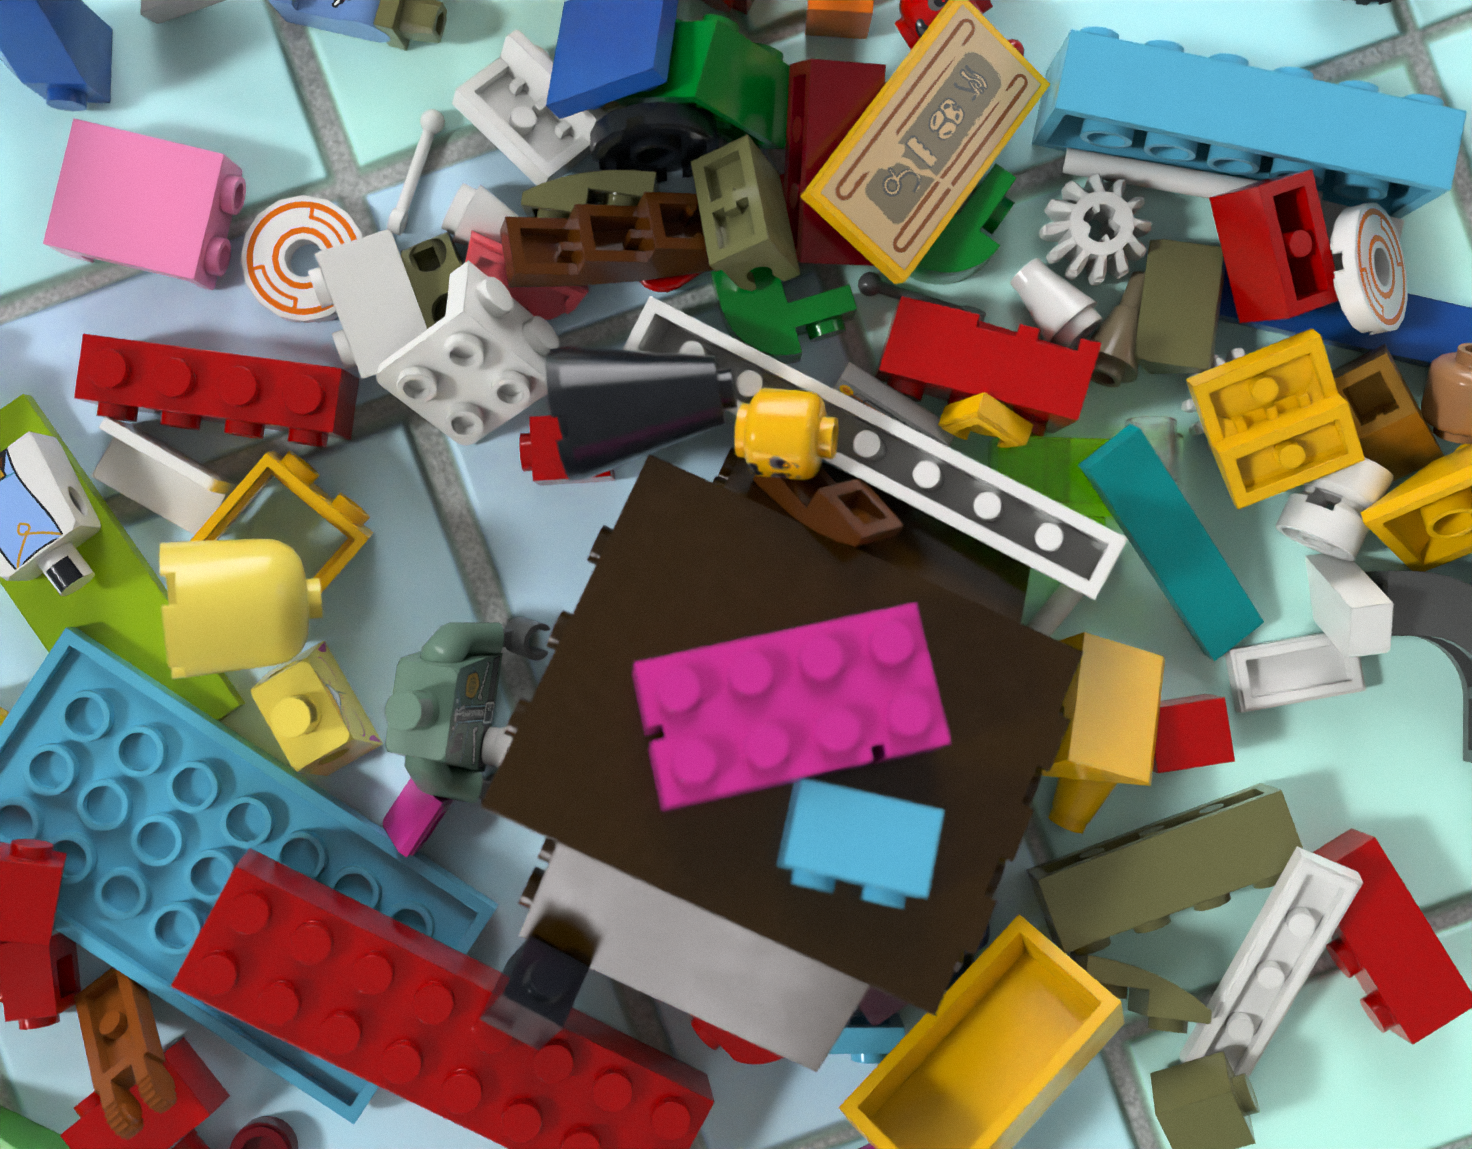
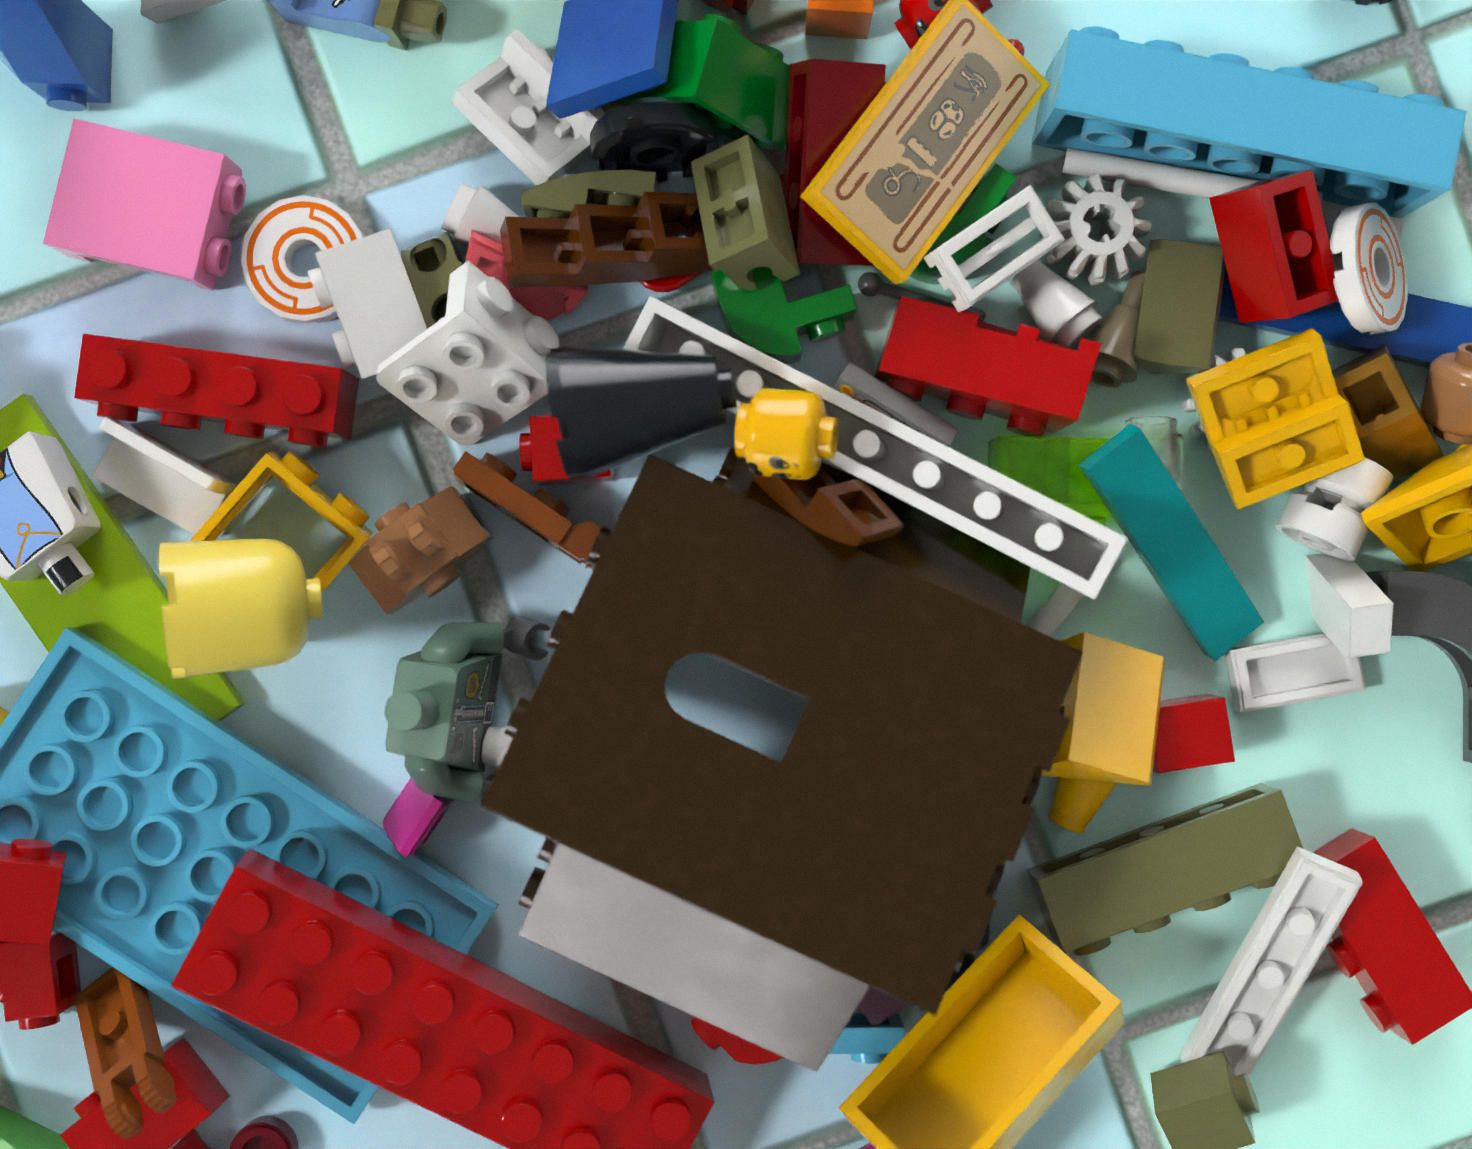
light yellow torso [250,641,383,776] -> none
white hinge [387,109,445,236] -> none
black brick [480,935,590,1050] -> none
dark pink piece [632,603,951,812] -> none
medium azure brick [776,778,944,909] -> none
yellow tile [938,392,1033,448] -> none
olive slope [1070,951,1212,1033] -> none
none -> medium nougat hinge [348,486,493,615]
none -> dark orange hinge [453,451,601,571]
none -> white tile [923,185,1065,313]

